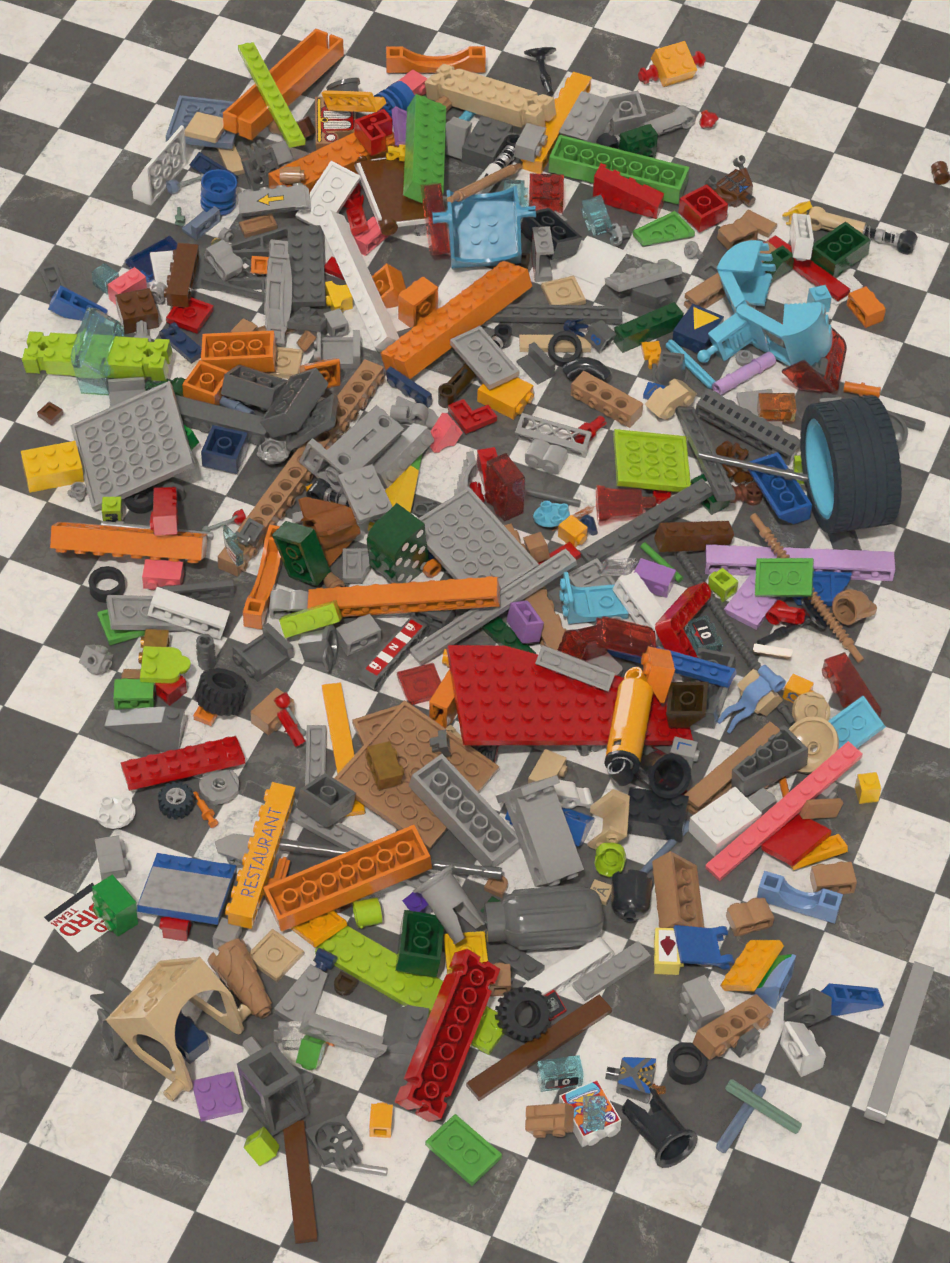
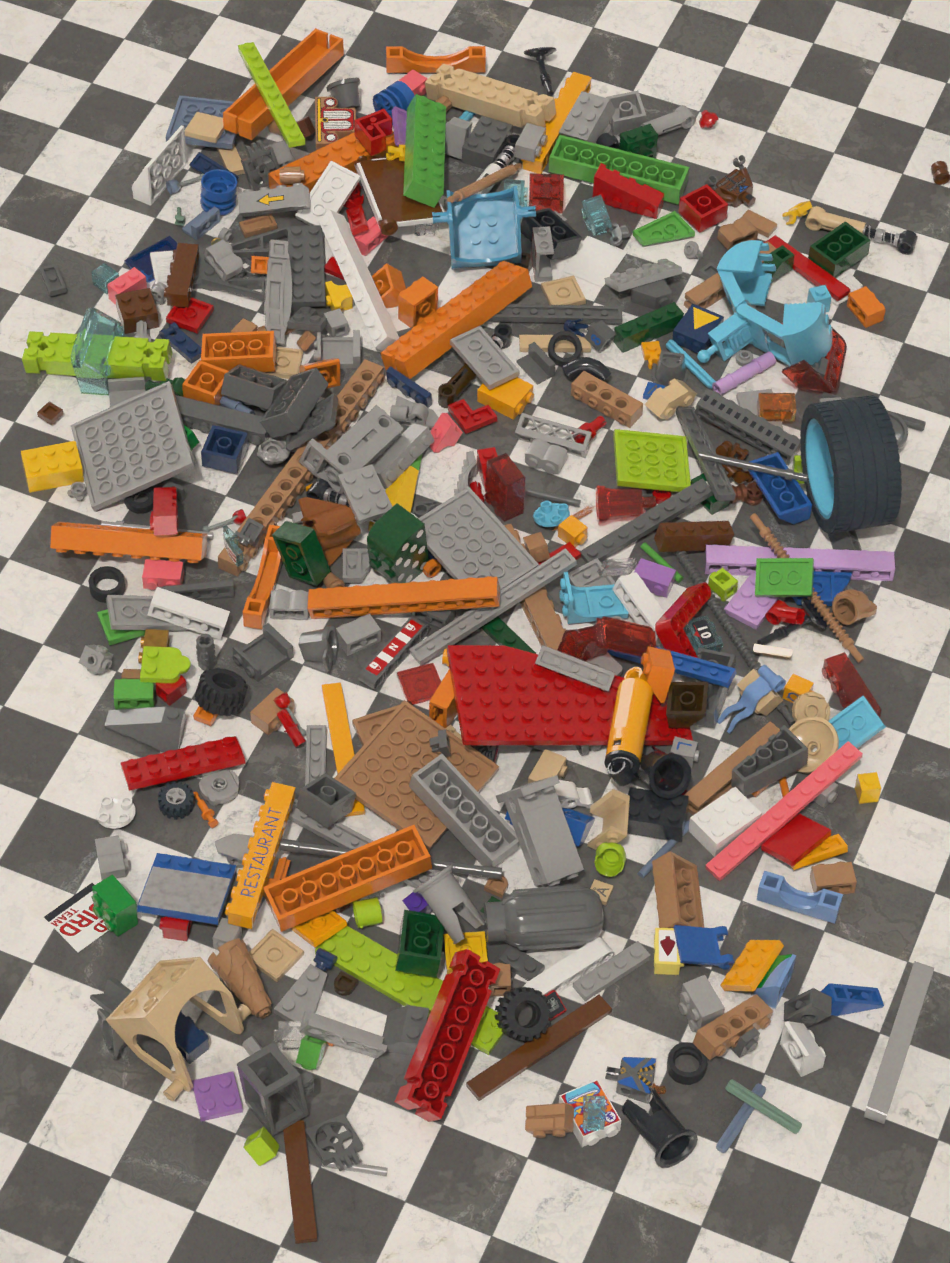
blue slope [48,285,108,324] -> none
lime brick [102,497,123,522] -> none
lime brick [279,600,342,638] -> none
light orange fence [321,90,386,112] -> none
pearl gold brick [365,741,404,790] -> none
light orange brick [369,1102,393,1138] -> none
clear red brick [420,182,450,255] -> none
bright green plate [425,1114,502,1186] -> none
medium lavender brick [507,601,544,643] -> none
clear light blue brick [537,1055,583,1092] -> none
dark blue plate [580,515,598,536] -> none
black cylinder [611,869,652,922] -> none
light orange brick [638,41,706,87] -> none
medium nougat brick [726,898,774,936] -> none
light grey brick [747,787,777,816] -> none
white brick [789,213,814,261] -> none
medium nougat tile [800,798,843,819] -> none
orange pin [843,381,881,398] -> none

